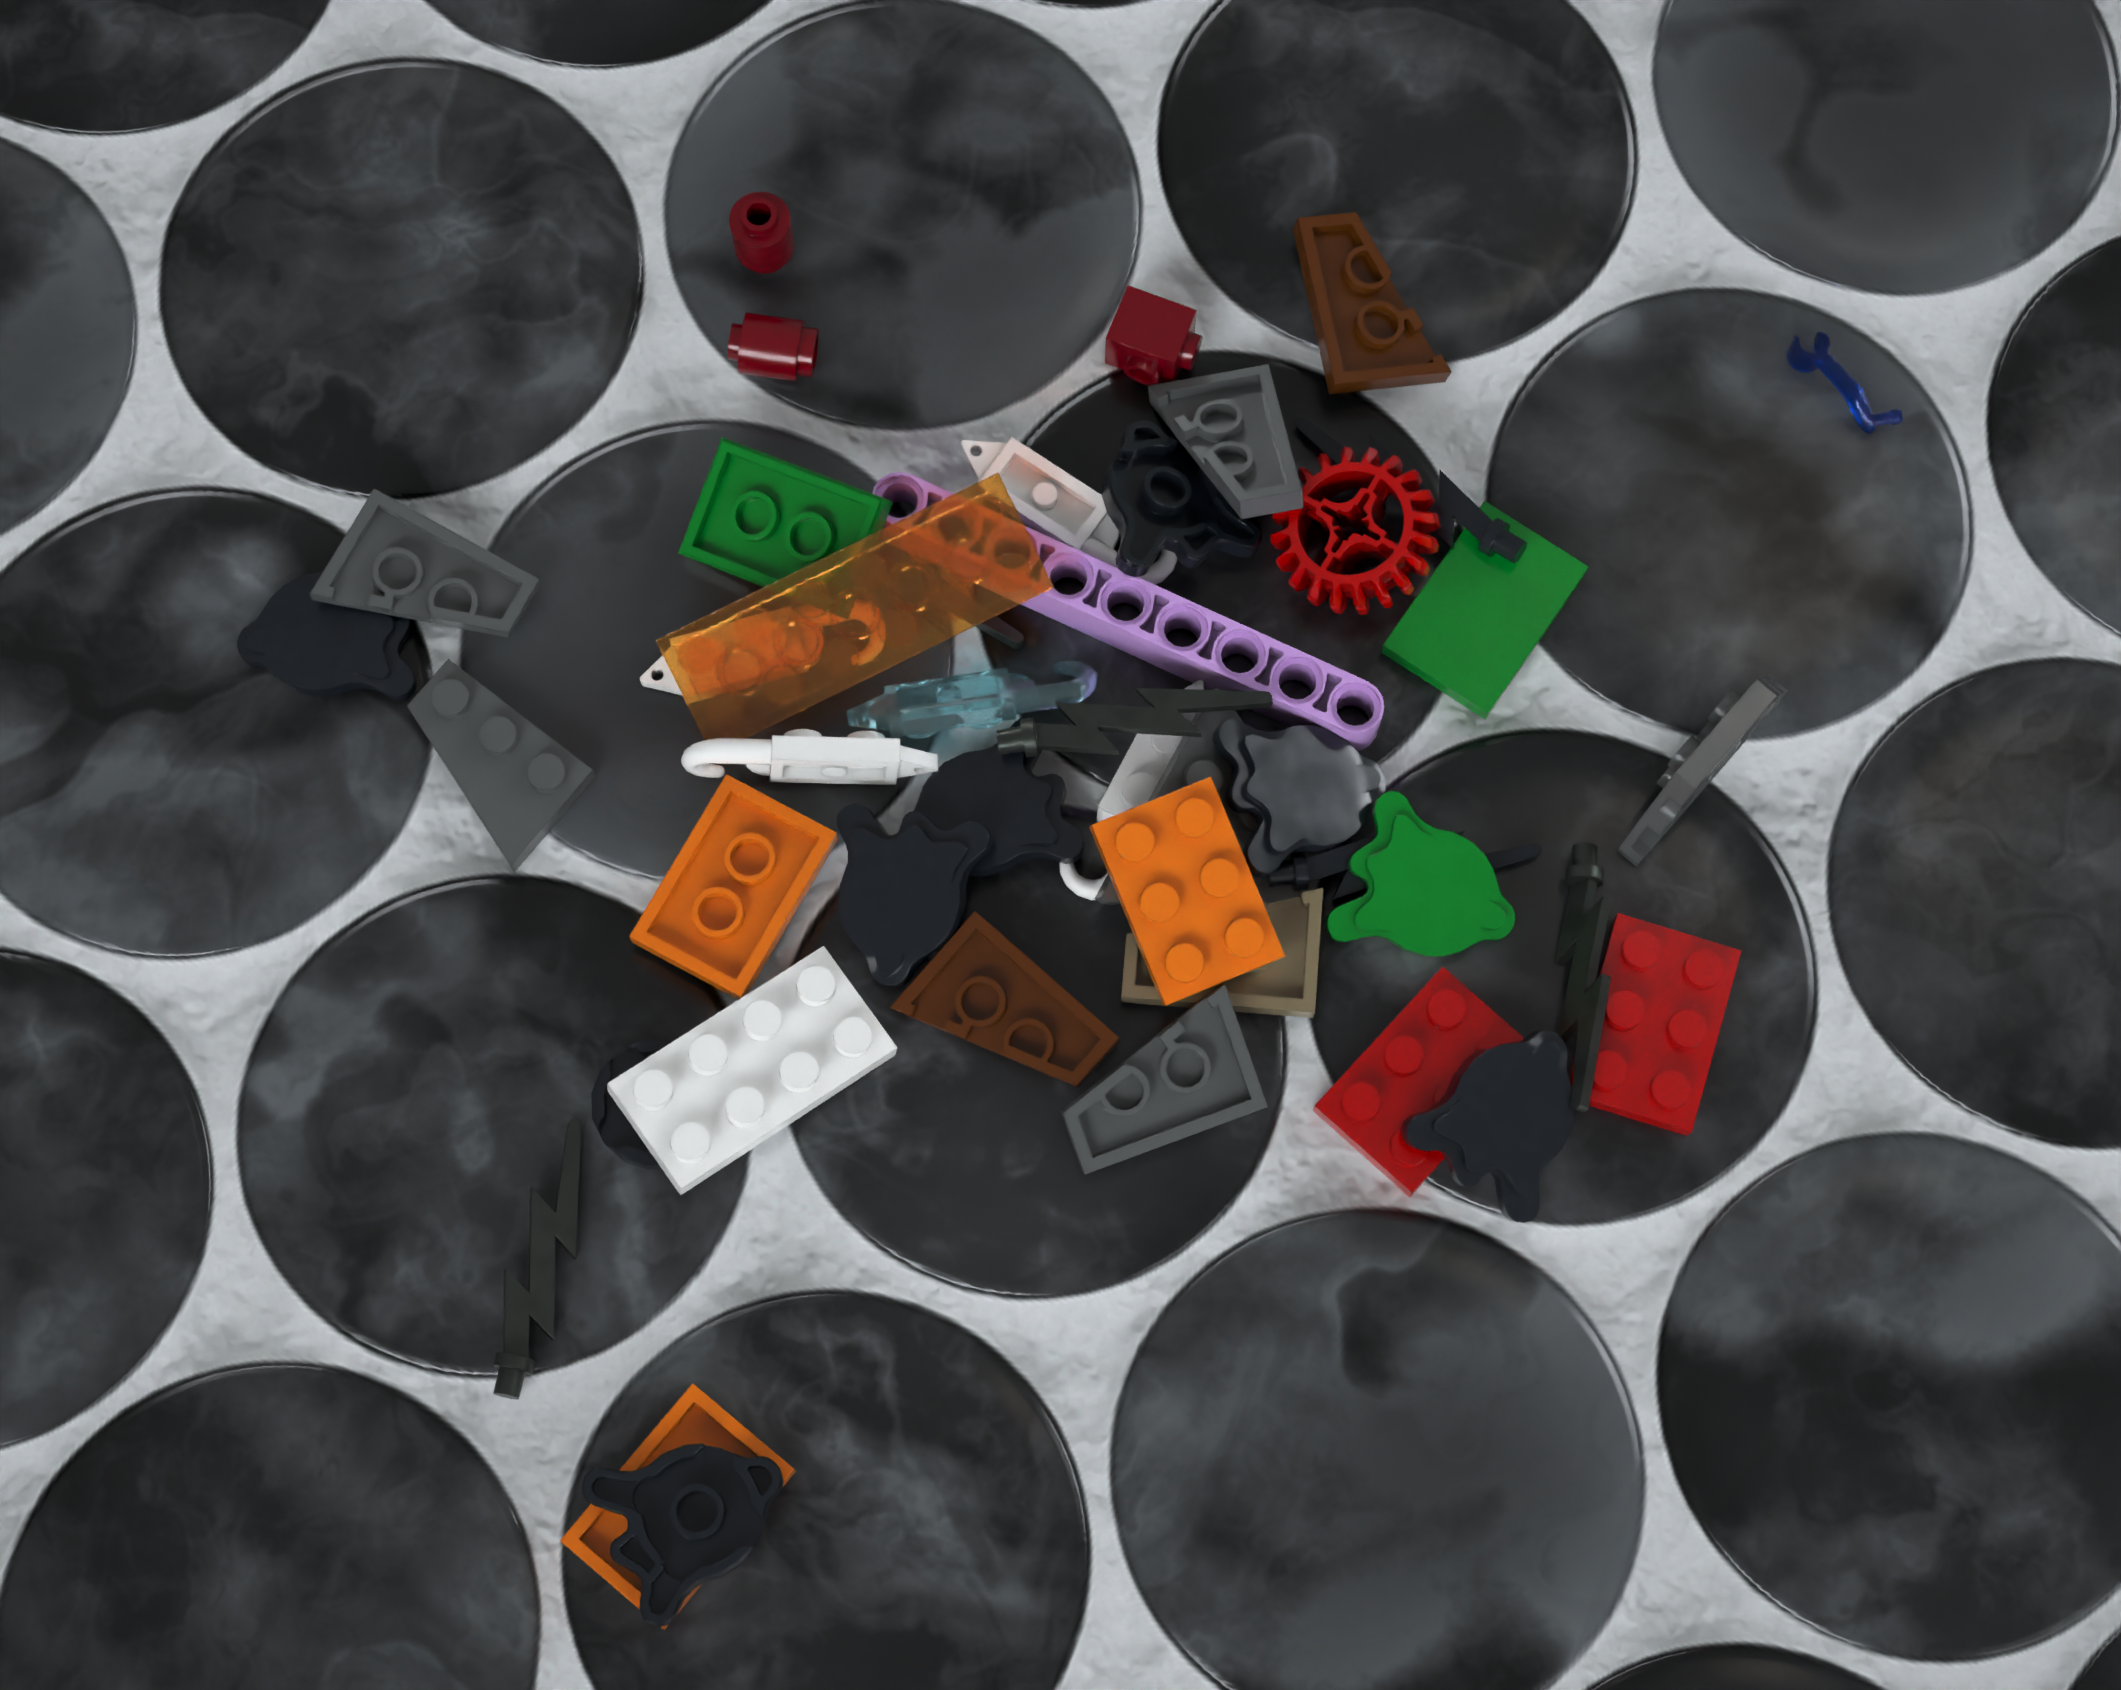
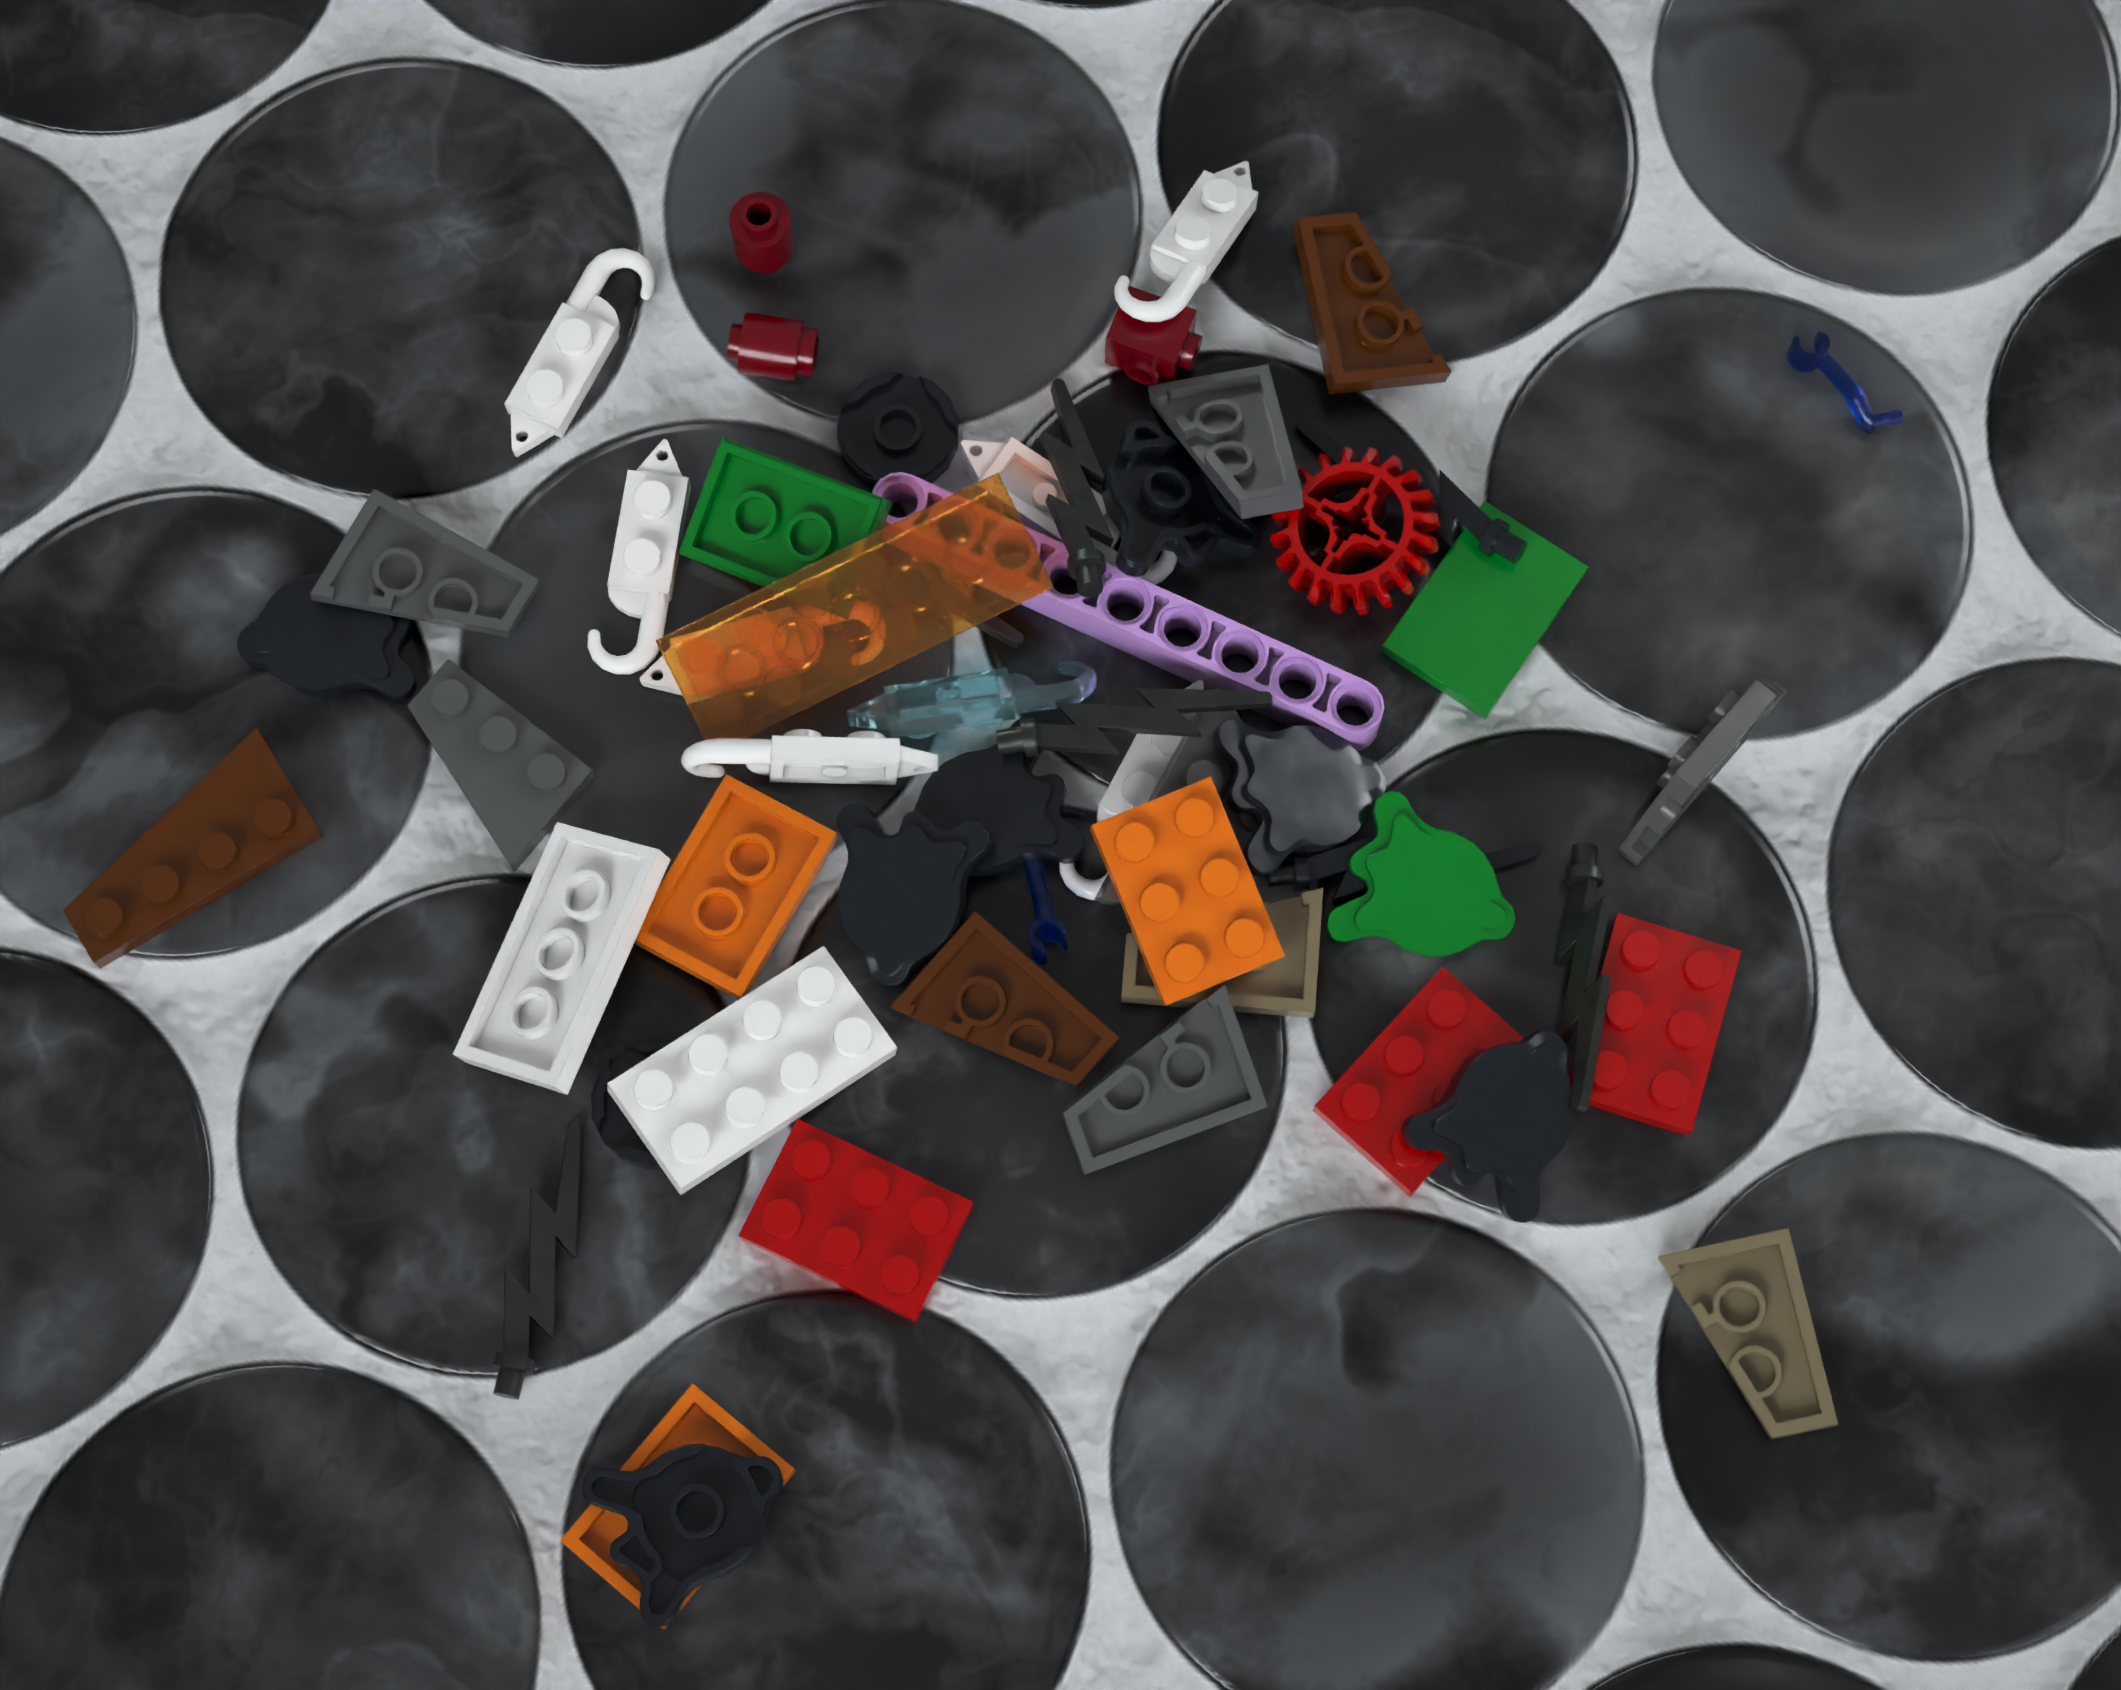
none -> reddish brown wing [63,727,324,969]
none -> white plate [453,822,671,1095]
none -> white plate [504,248,656,457]
none -> white plate [587,439,691,675]
none -> red plate [739,1118,974,1324]
none -> black tile [837,372,959,488]
none -> clear blue piece [1023,858,1068,965]
none -> pearl dark grey piece [1040,378,1114,598]
none -> white plate [1114,161,1259,322]
none -> dark tan wing [1658,1228,1838,1440]

